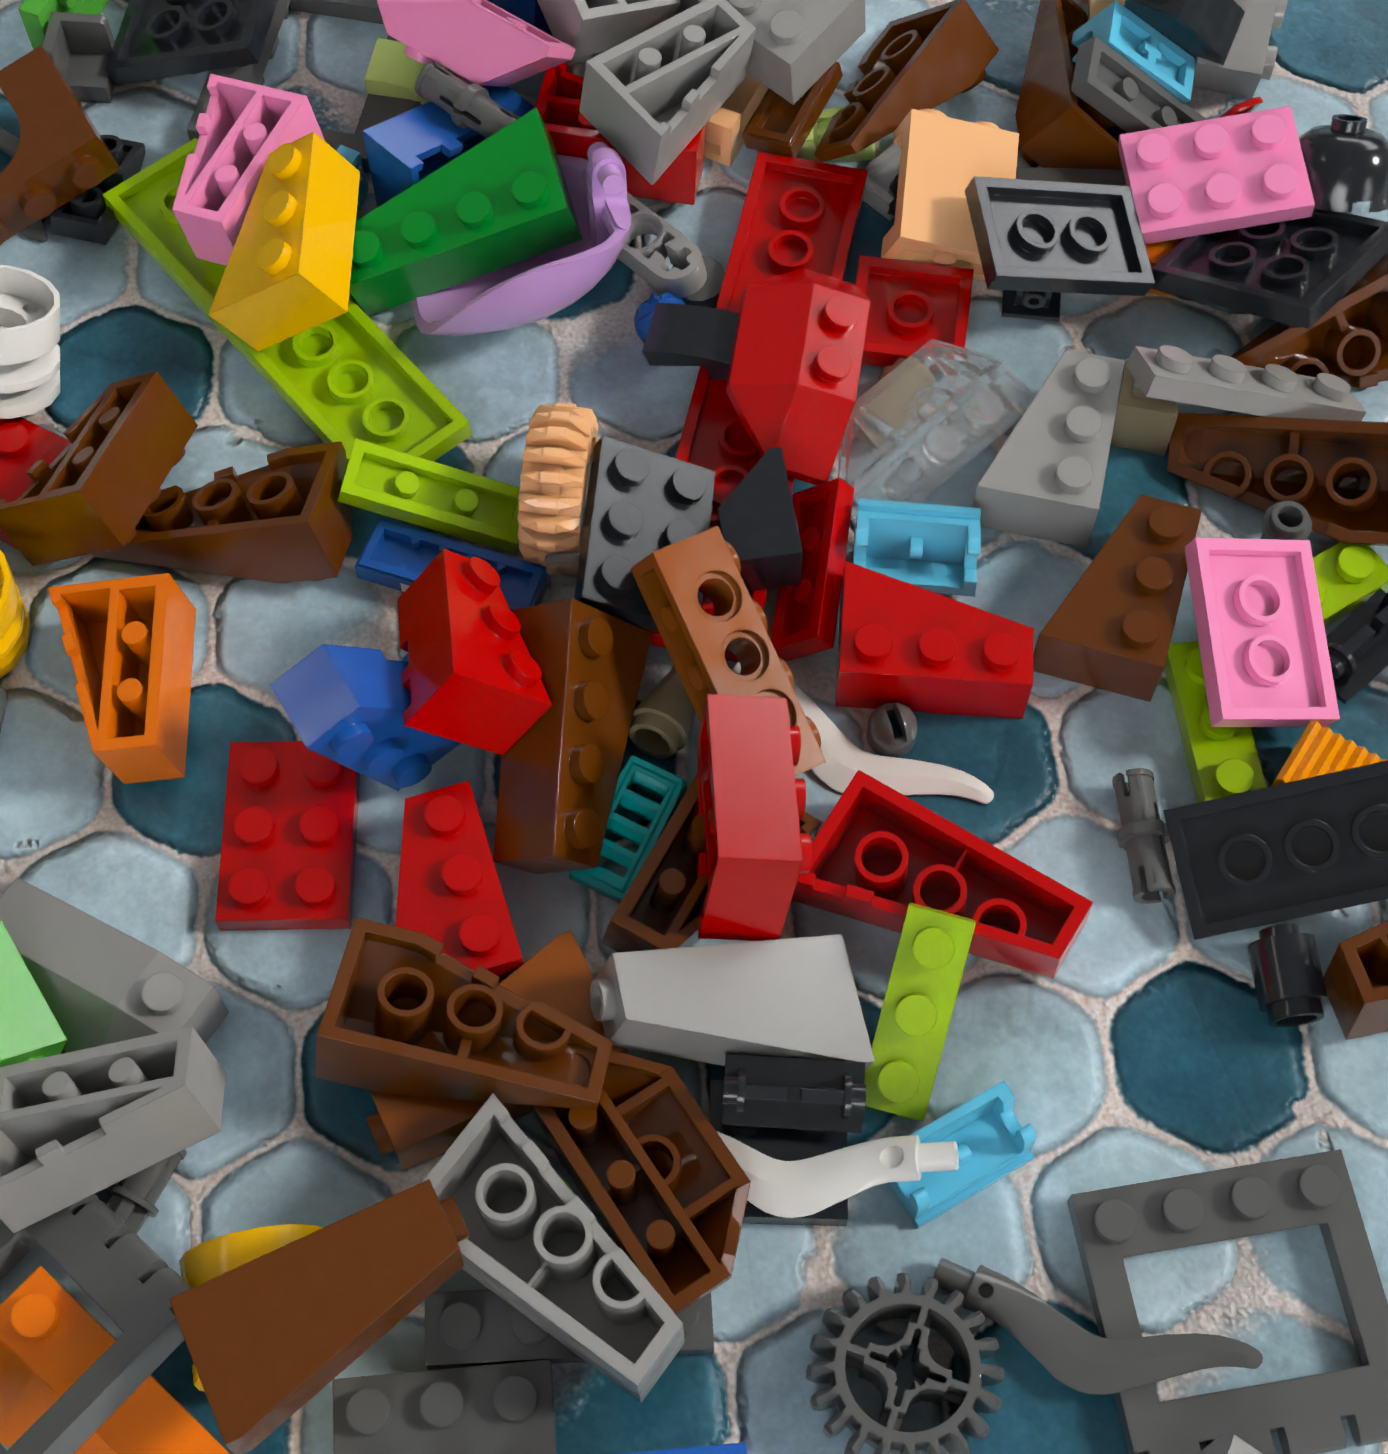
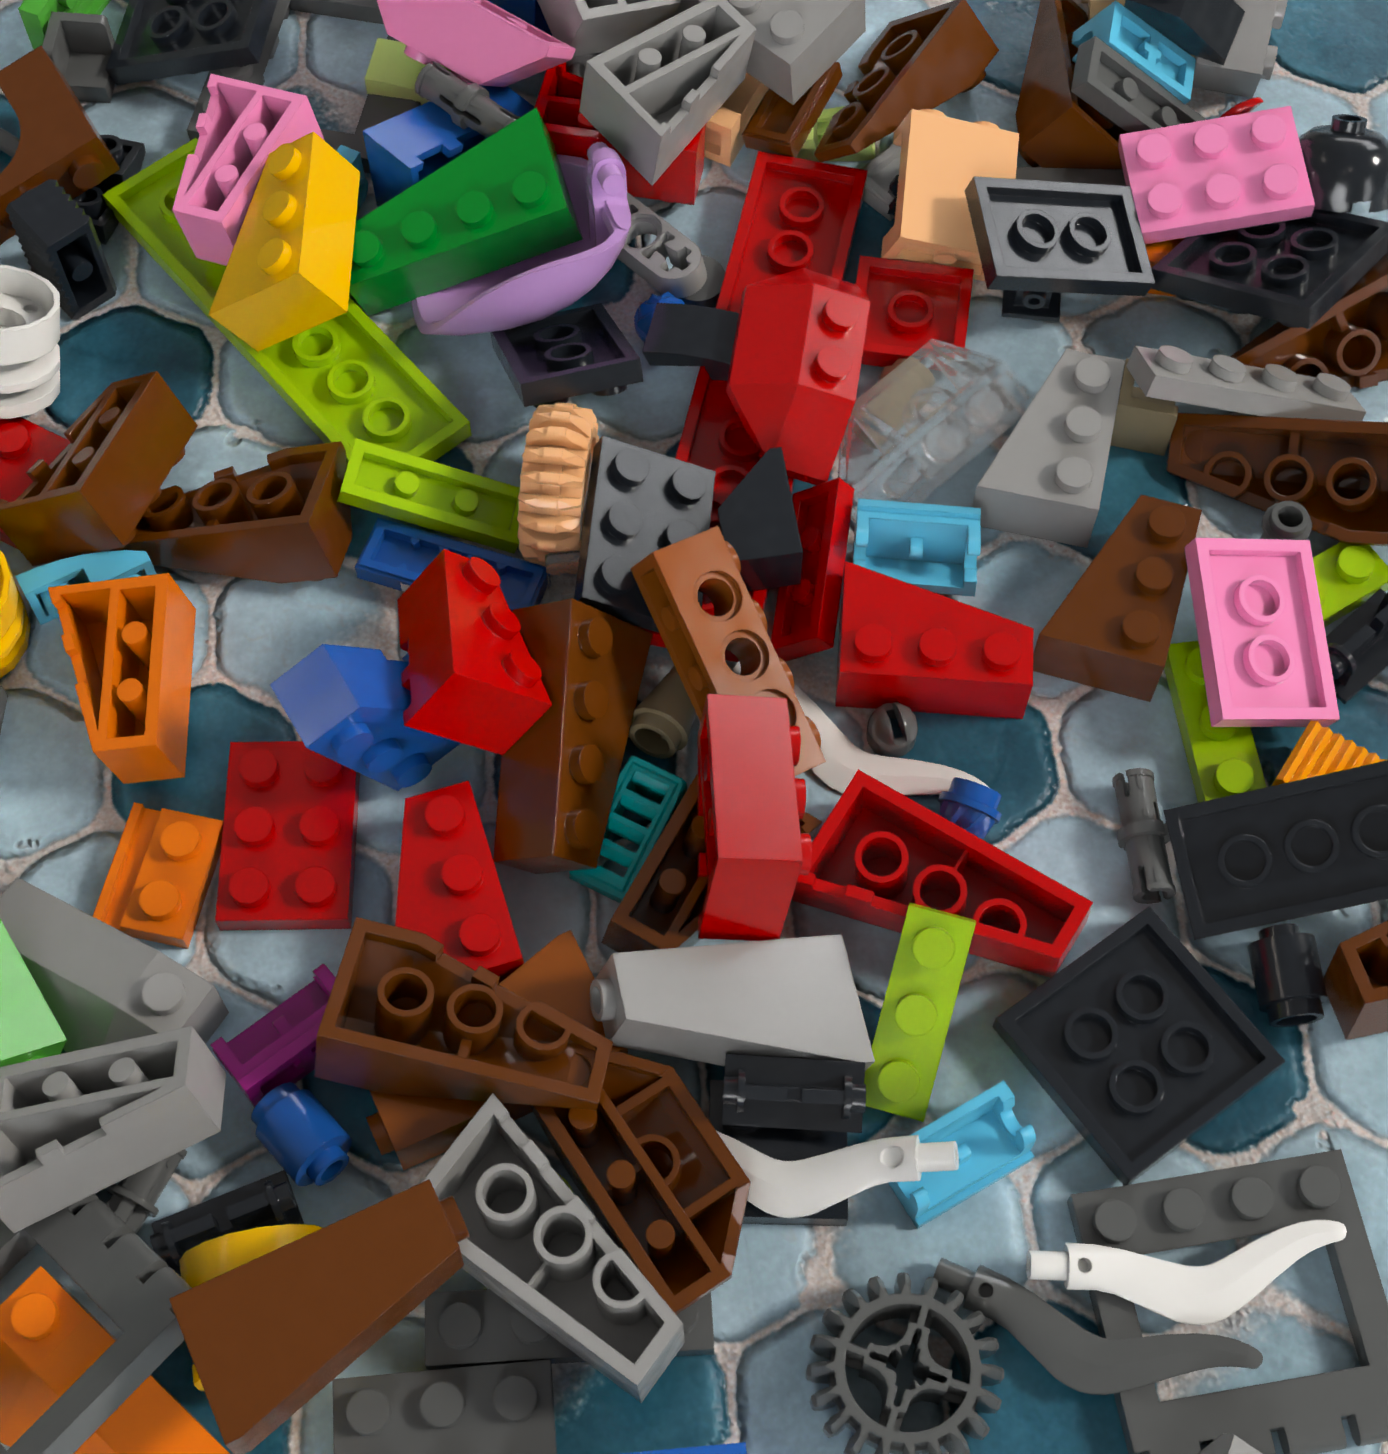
none -> black brick [5,179,117,320]
none -> medium azure slope [15,550,156,625]
none -> orange plate [93,802,223,949]
none -> black hinge [150,1170,304,1276]
none -> magenta hinge [210,963,336,1108]
none -> blue brick [251,1082,352,1186]
none -> black plate [490,303,643,408]
none -> blue plate [938,777,1002,839]
none -> black plate [992,906,1285,1186]
none -> white piece [1026,1220,1347,1326]

